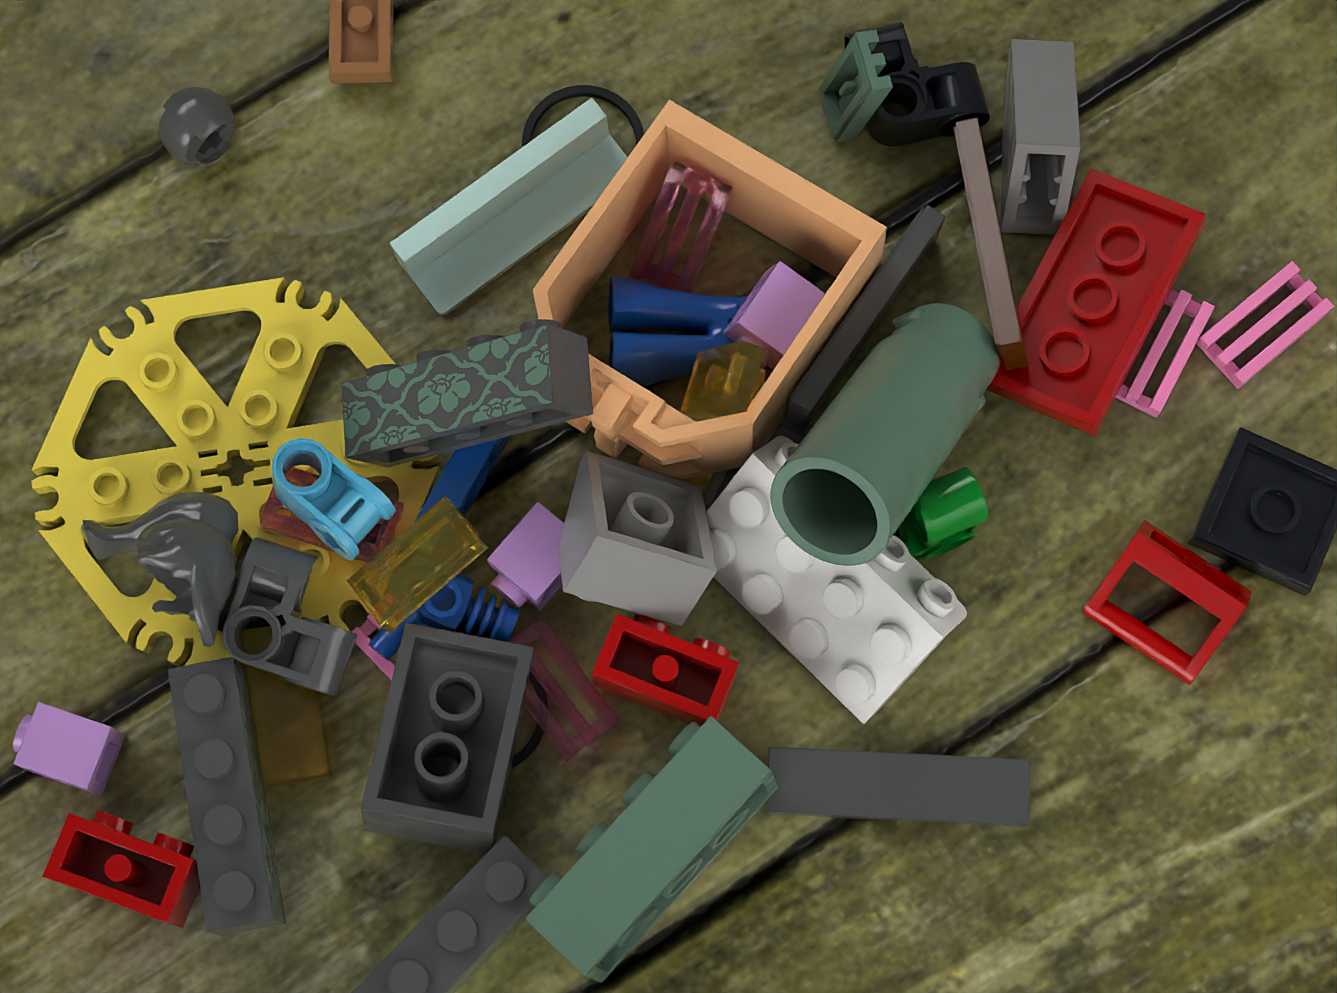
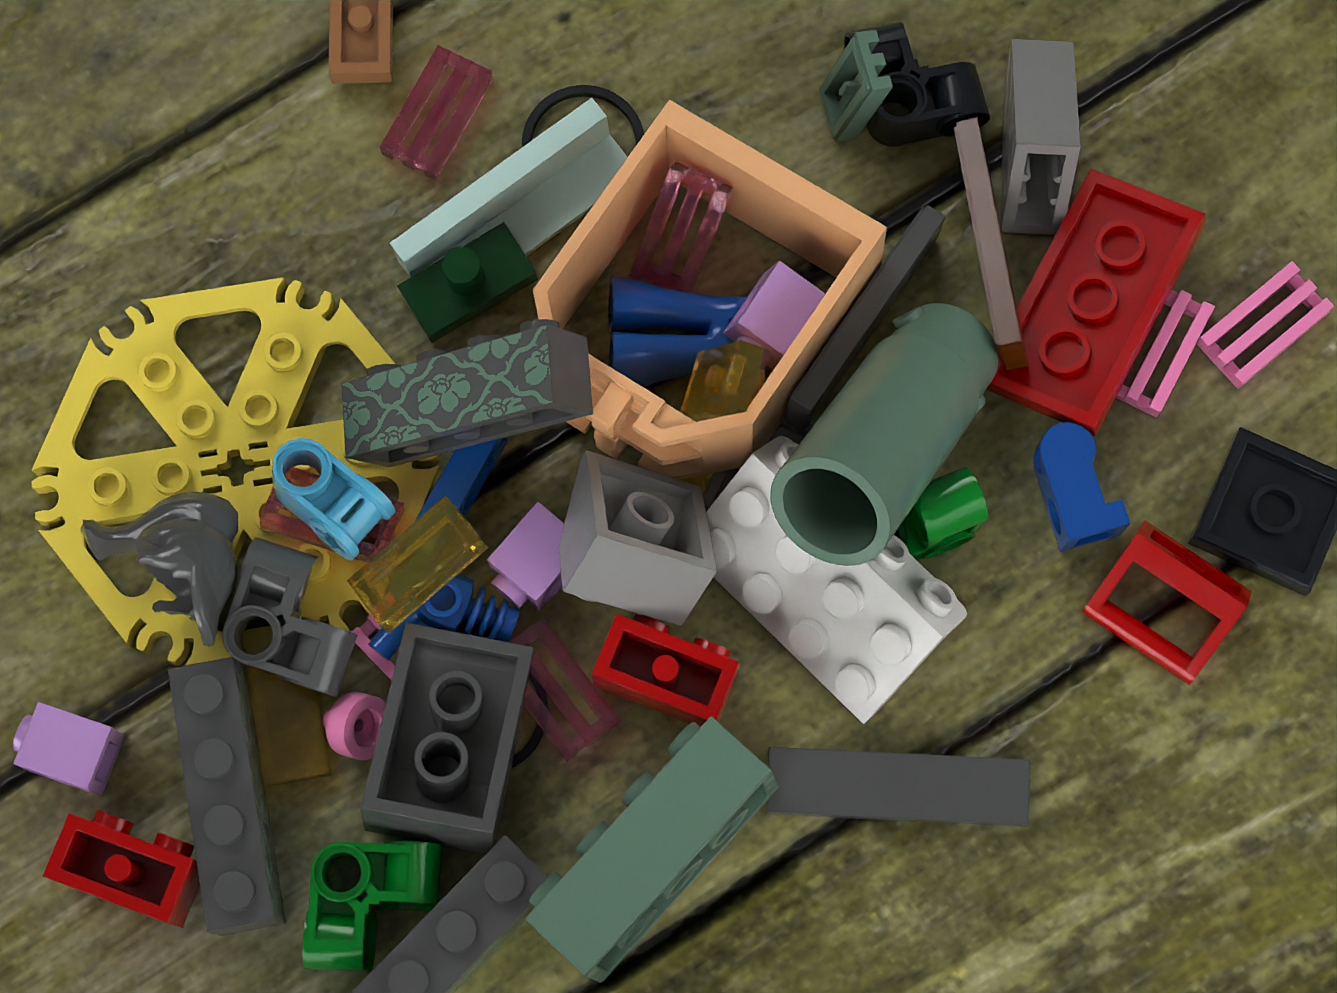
dark grey piece [158,87,235,165] -> none
none -> green piece [302,841,442,972]
none -> bright pink tile [323,691,386,760]
none -> clear pink tile [380,45,493,181]
none -> dark green tile [397,222,538,343]
none -> blue leg [1033,422,1130,552]

